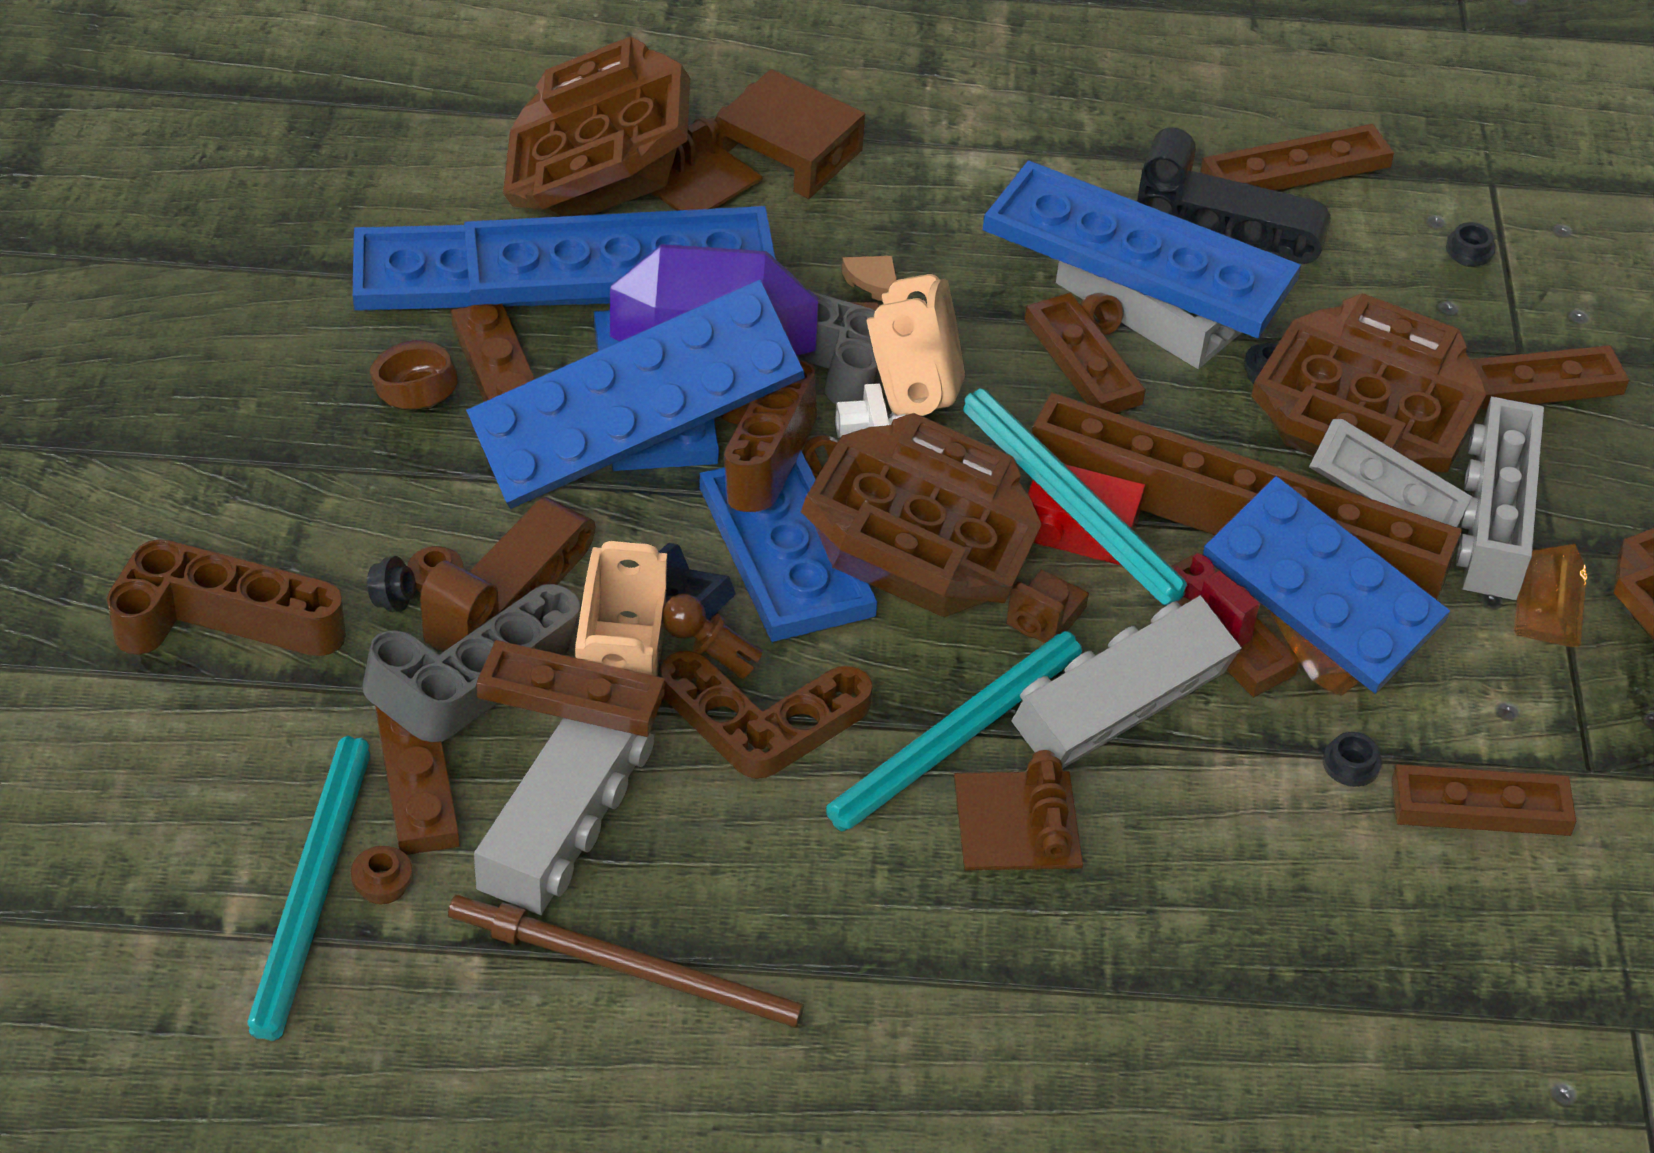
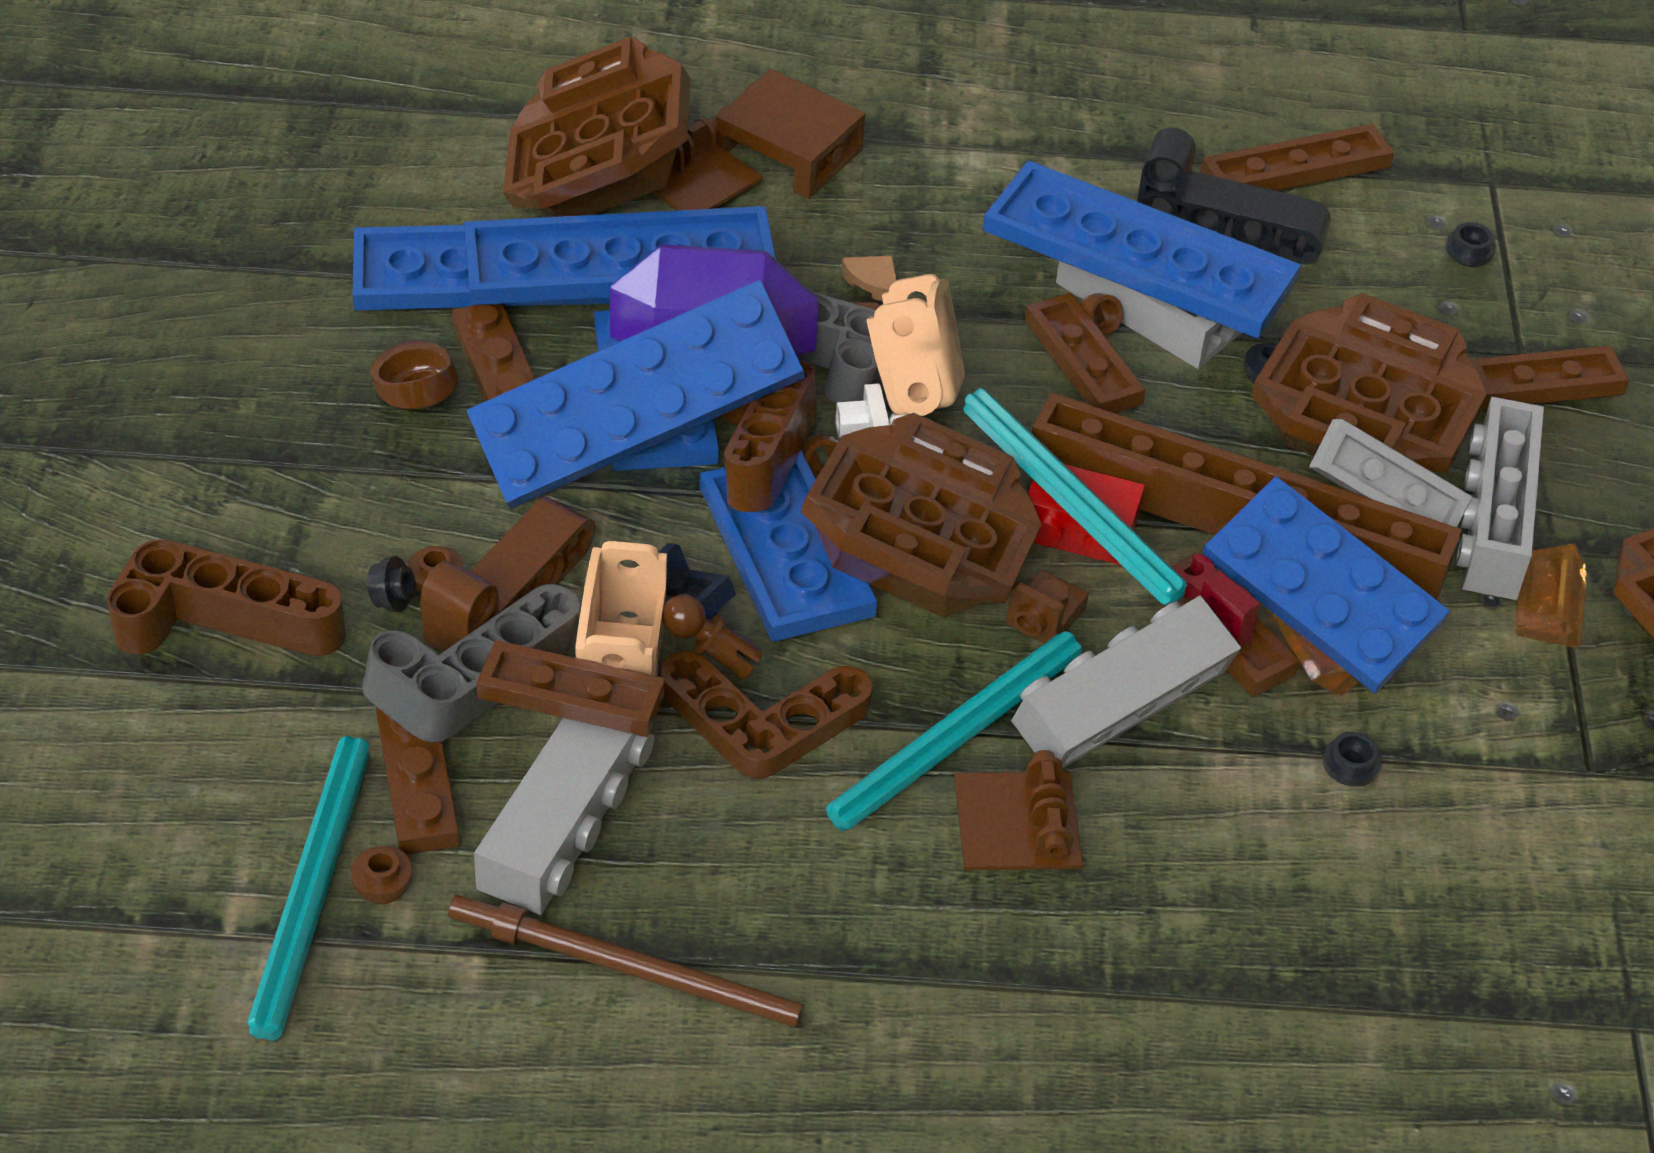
reddish brown plate [1392,764,1577,836] -> none

